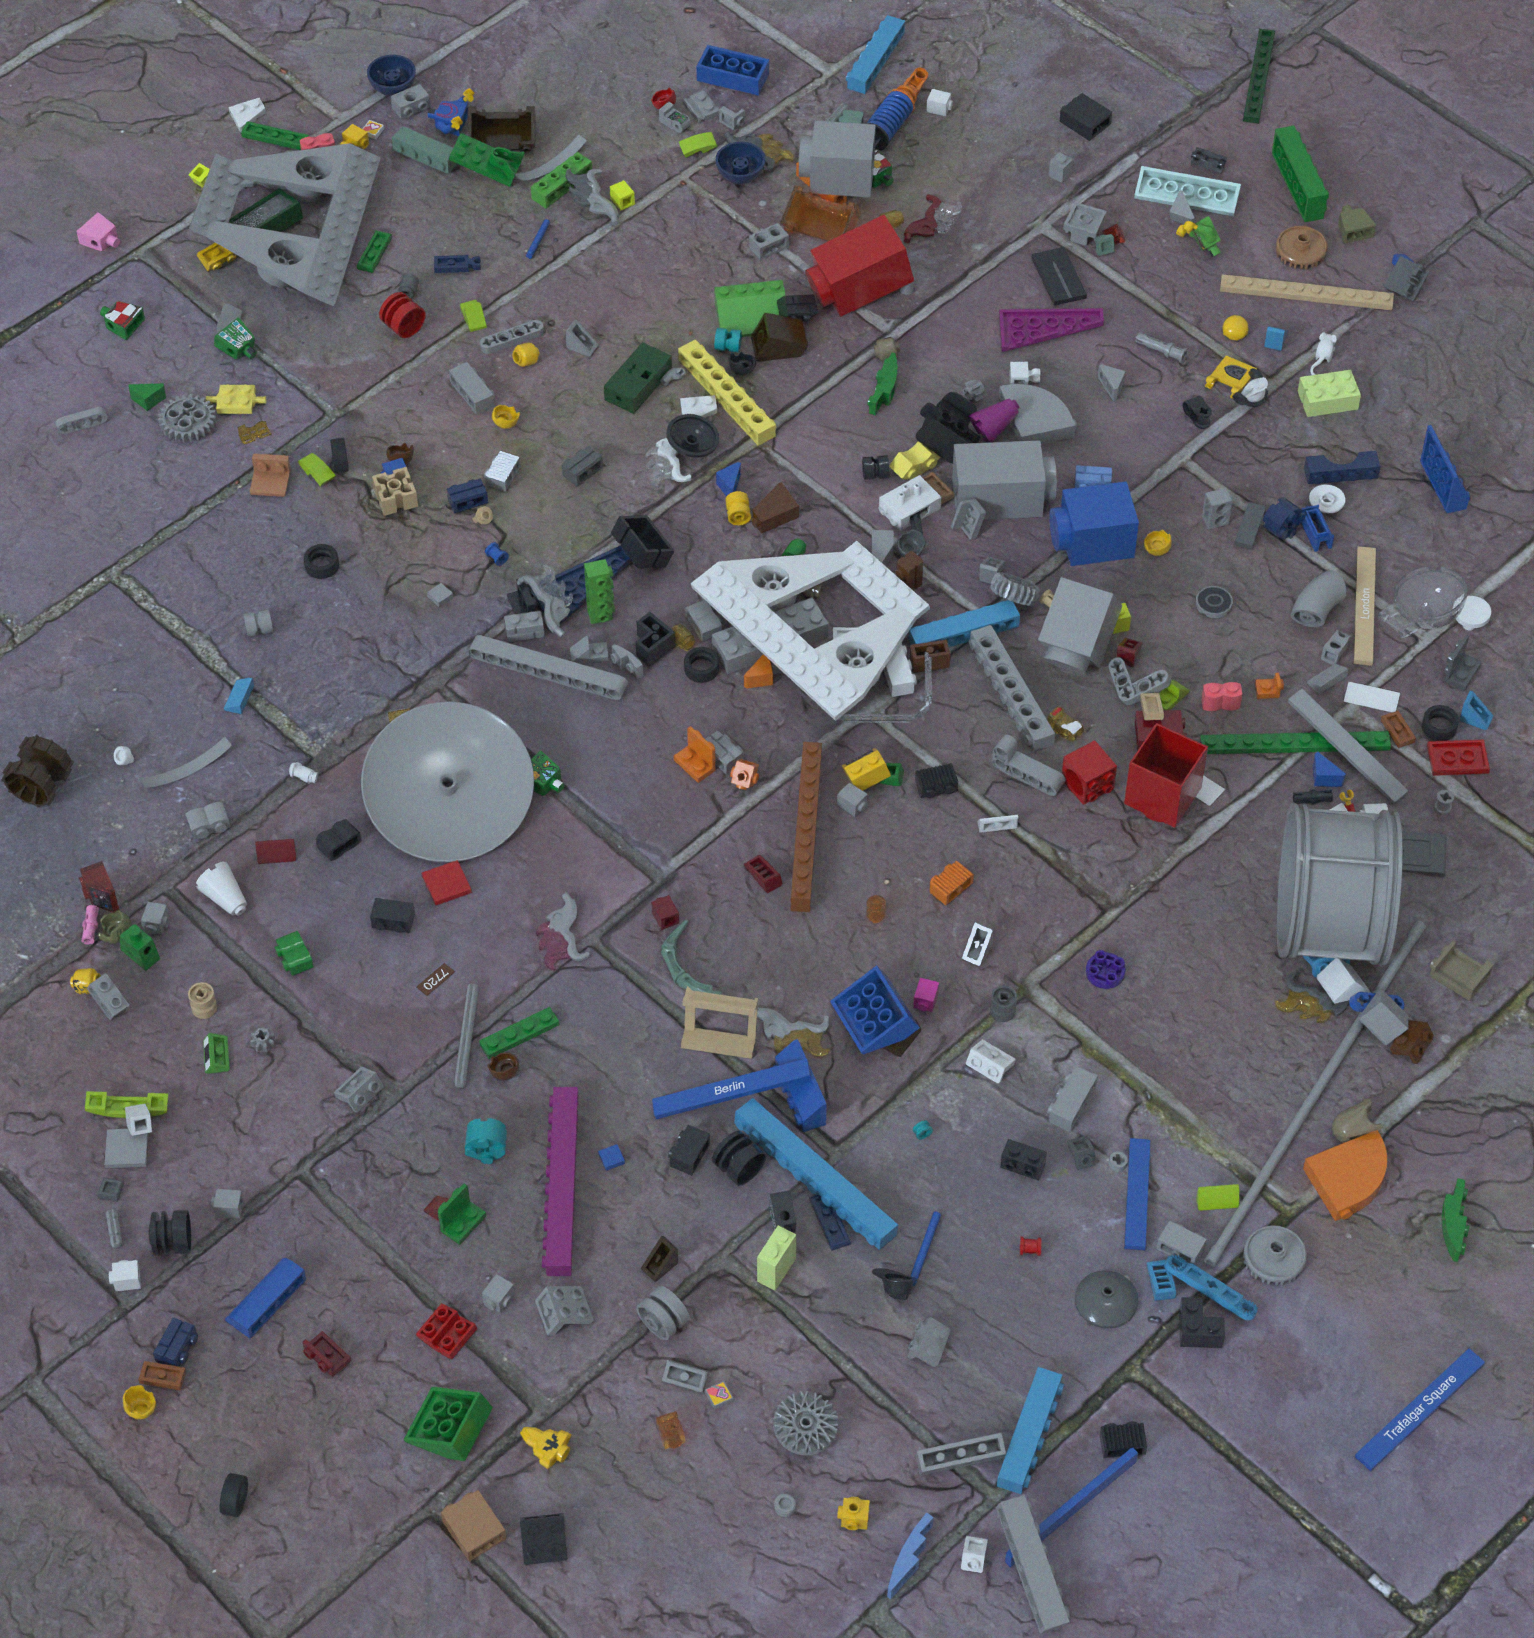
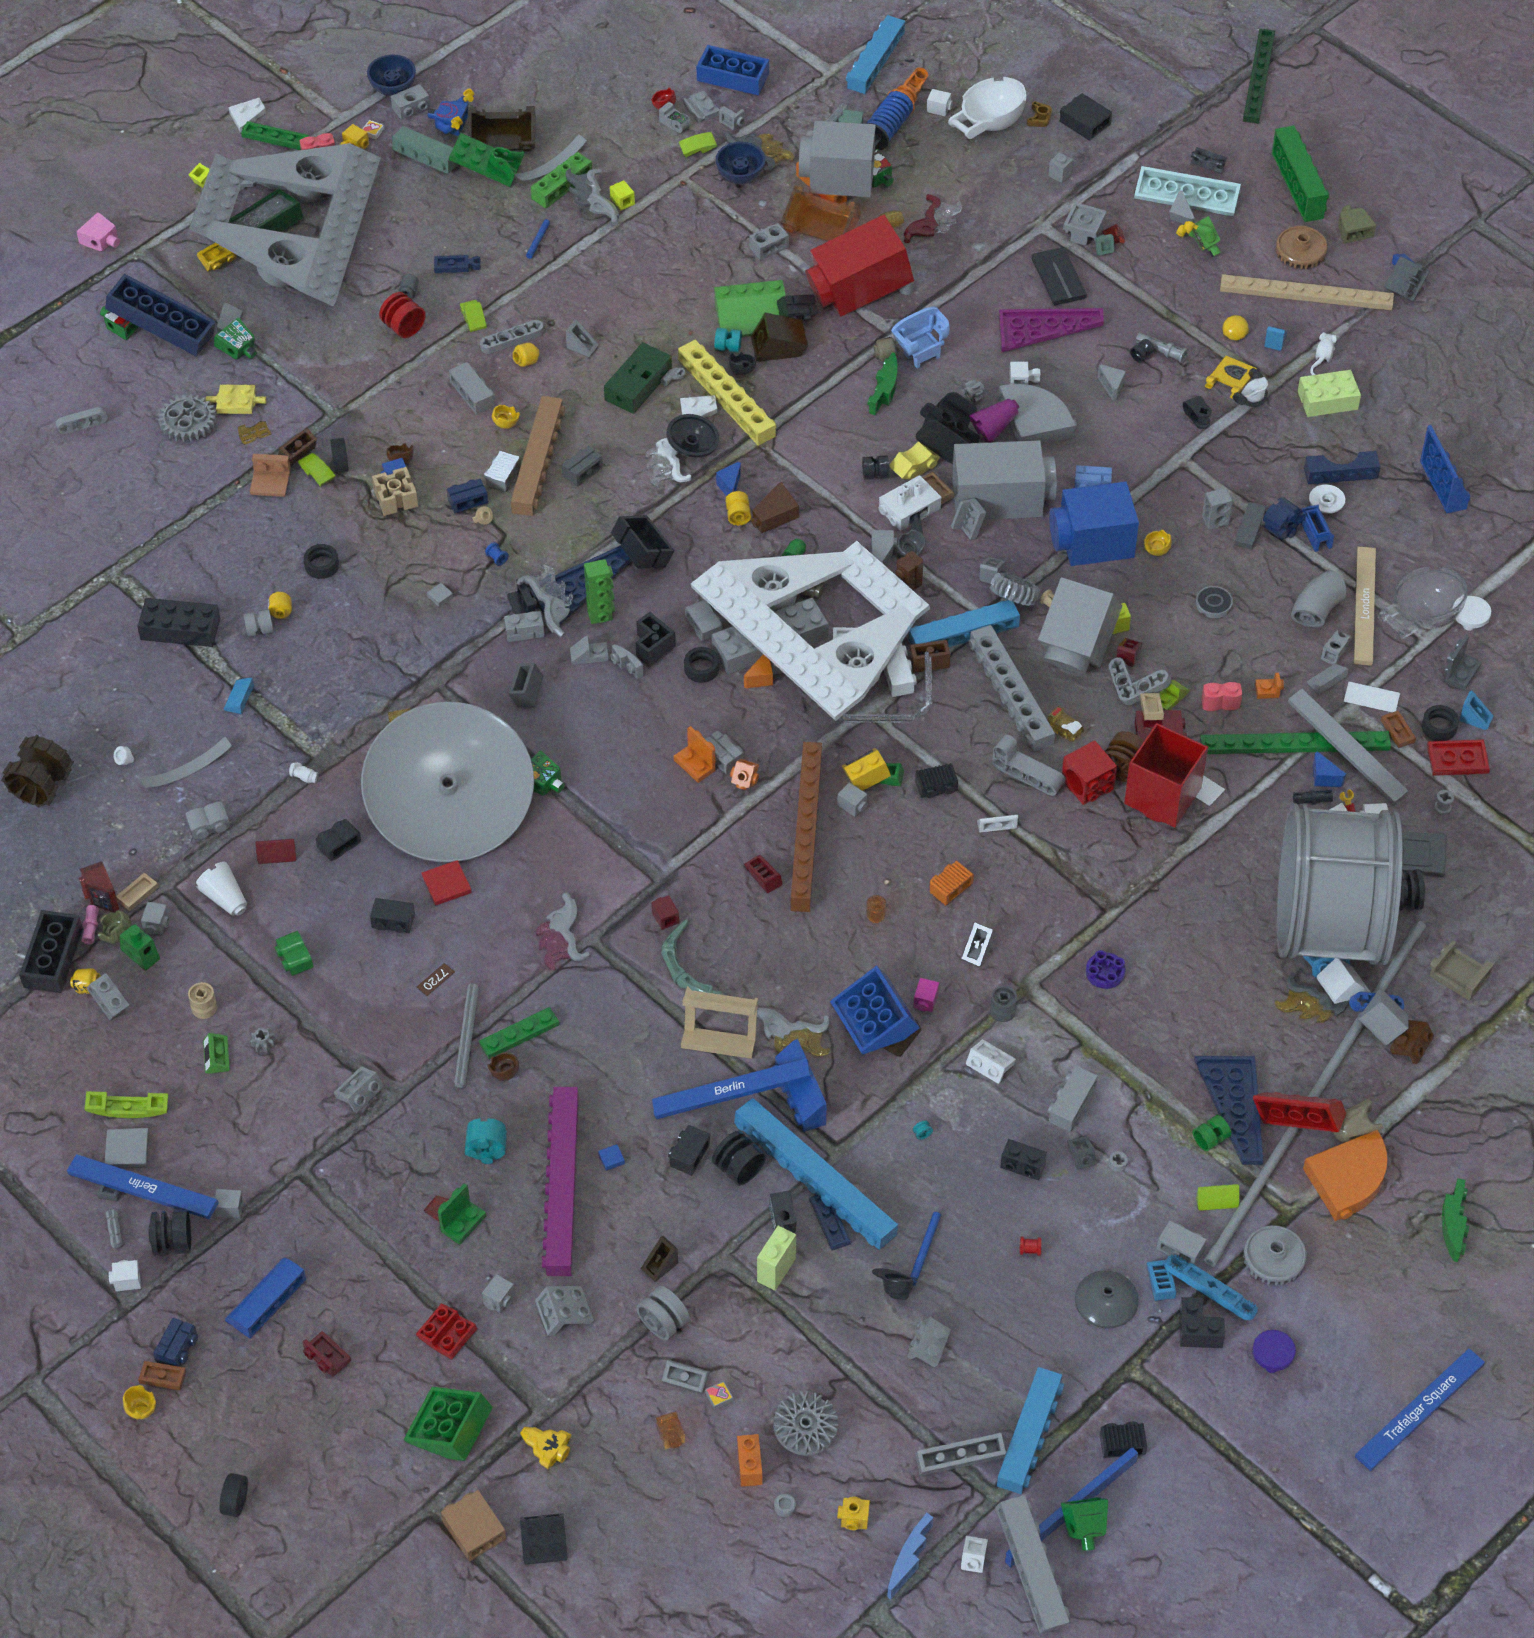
white brick [125,1104,152,1136] -> none
green slope [128,383,166,411] -> none
green tile [357,230,392,273] -> none
light grey beam [468,635,628,700] -> none
clear yellow brick [671,624,696,651] -> none
blue tile [1124,1138,1150,1251] -> none
none -> black brick [19,910,83,993]
none -> blue tile [67,1154,219,1220]
none -> dark blue brick [105,274,216,357]
none -> tan tile [116,873,158,911]
none -> black brick [137,598,221,647]
none -> yellow head [268,591,292,619]
none -> reddish brown brick [278,428,317,467]
none -> dark grey piece [508,663,543,707]
none -> medium nougat brick [511,396,566,516]
none -> orange brick [737,1434,762,1487]
none -> light blue piece [891,307,950,369]
none -> white windscreen [948,77,1026,139]
none -> pearl gold piece [1027,101,1052,127]
none -> green torso [1061,1497,1108,1551]
none -> reddish brown wheel [1105,731,1144,782]
none -> black wheel [1130,339,1154,363]
none -> green wheel [1192,1115,1231,1152]
none -> dark blue wing [1194,1056,1263,1165]
none -> dark purple tile [1252,1330,1296,1373]
none -> red slope [1253,1092,1346,1132]
none -> black wheel [1399,869,1425,911]

